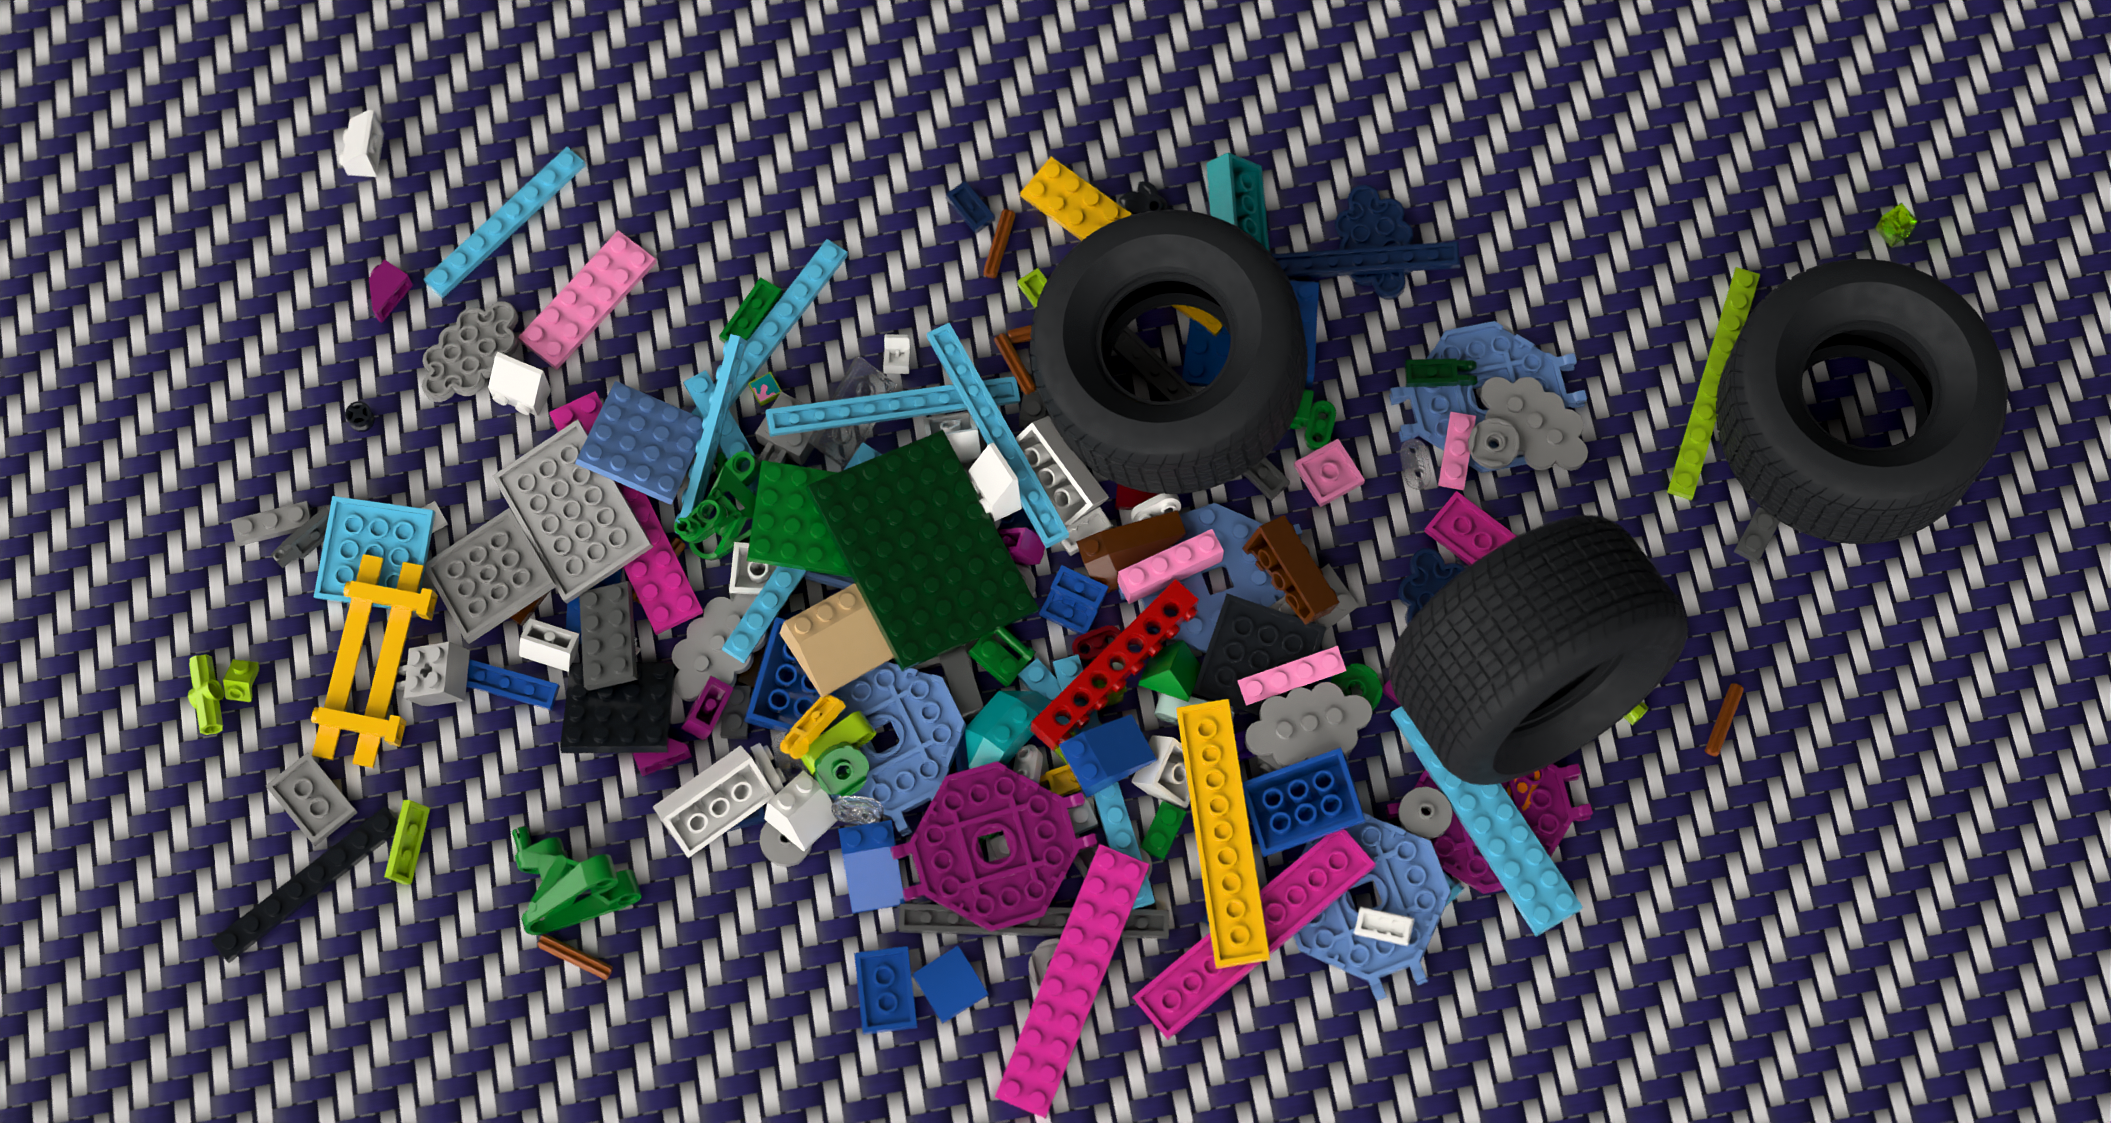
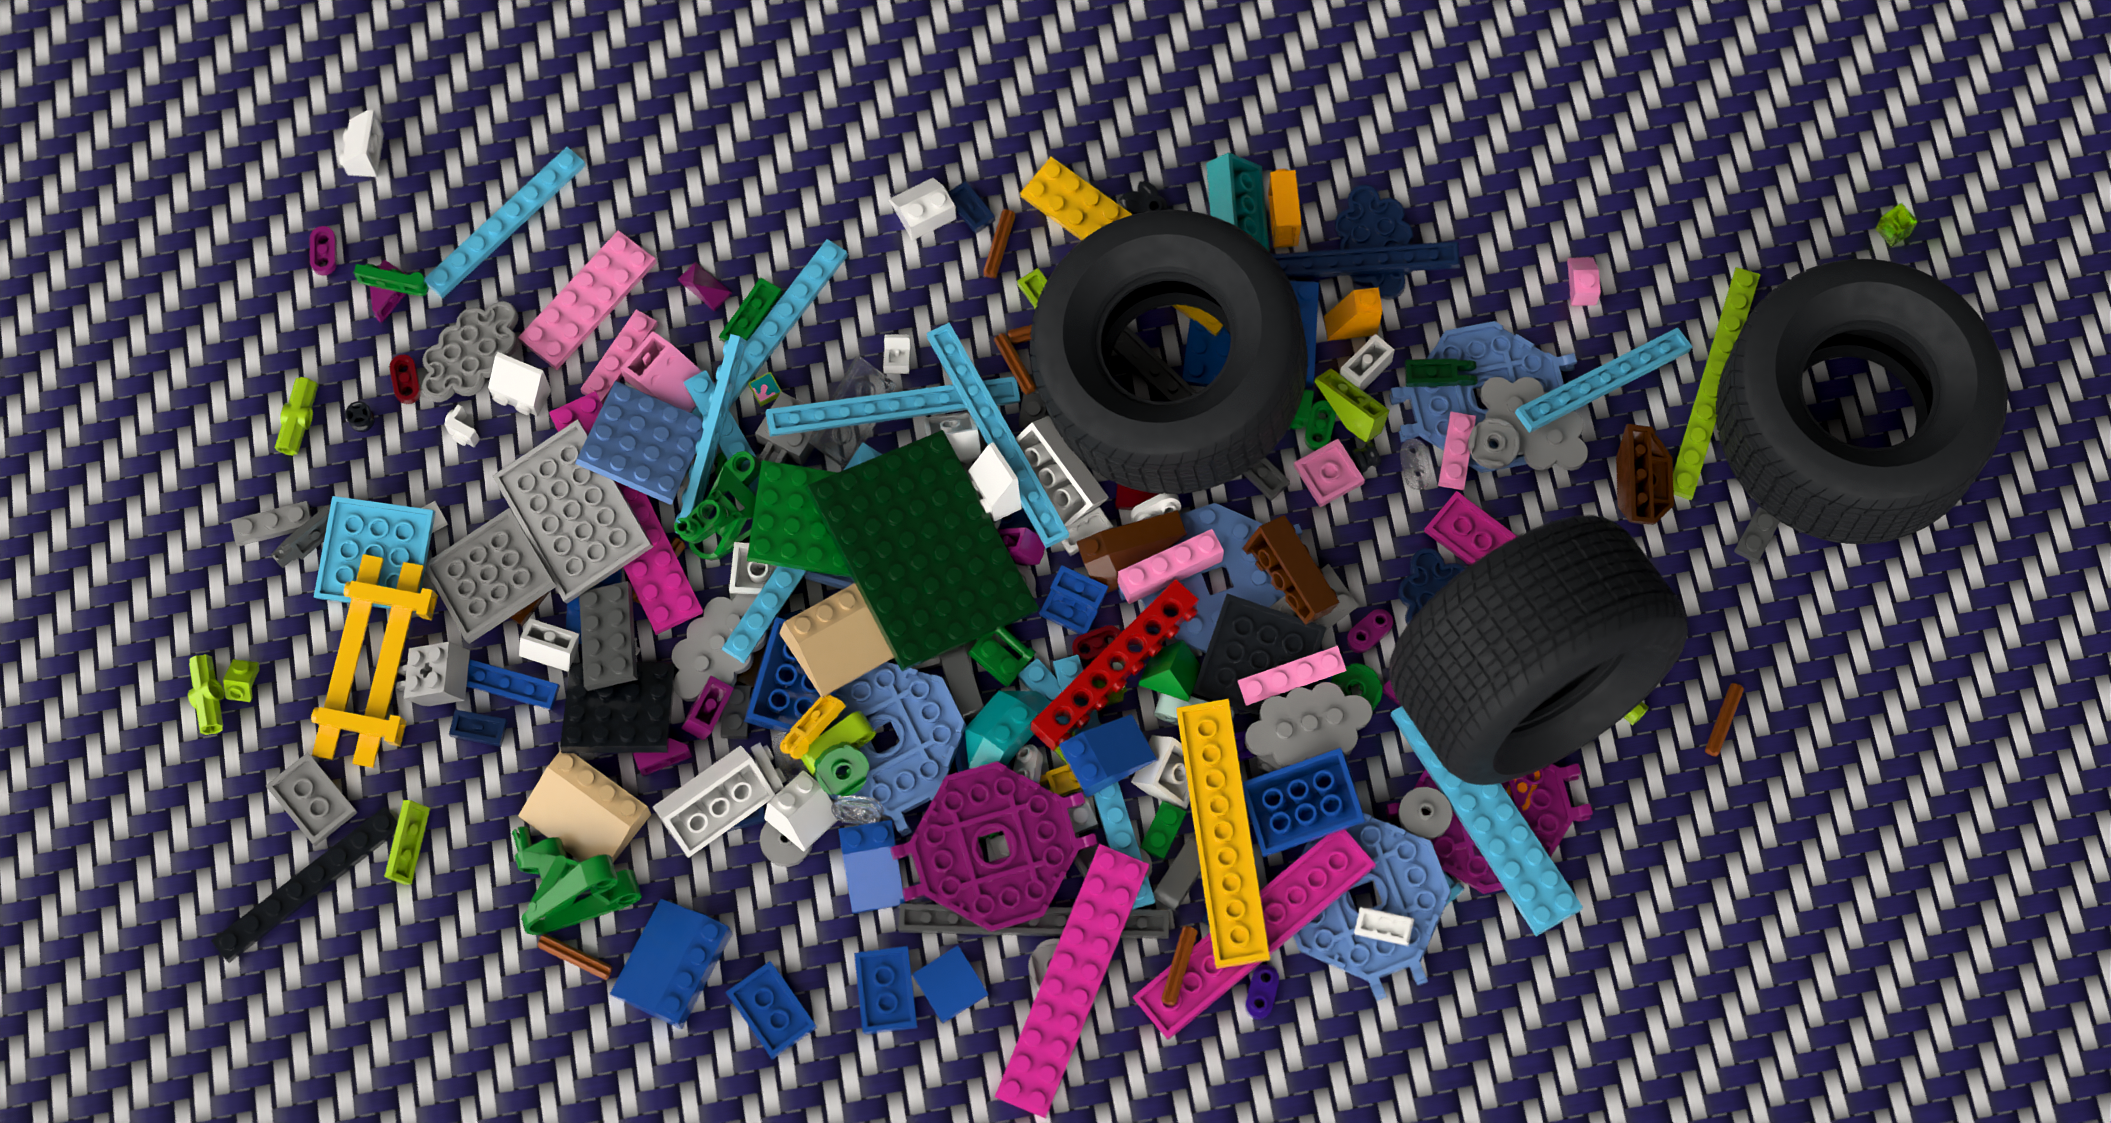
none -> lime piece [275,377,318,456]
none -> magenta plate [310,226,337,276]
none -> green plate [354,264,429,296]
none -> dark red plate [389,354,421,404]
none -> white bracket [444,404,480,448]
none -> dark blue plate [449,709,508,747]
none -> tan slope [518,750,651,863]
none -> bright pink plate [580,310,658,405]
none -> blue slope [610,899,732,1030]
none -> bright pink slope [620,331,714,413]
none -> magenta slope [678,262,732,311]
none -> blue plate [726,961,817,1060]
none -> white slope [889,178,956,240]
none -> dark grey beam [1153,833,1201,911]
none -> dark orange axle [1161,926,1197,1005]
none -> dark purple plate [1245,965,1279,1020]
none -> light orange window [1268,169,1301,248]
none -> lime slope [1314,369,1390,443]
none -> light orange slope [1324,287,1382,341]
none -> white brick [1340,334,1394,391]
none -> magenta plate [1347,609,1393,653]
none -> black wheel [1351,442,1381,473]
none -> medium azure plate [1515,328,1692,433]
none -> bright pink slope [1567,257,1601,306]
none -> reddish brown wedge [1616,424,1674,525]

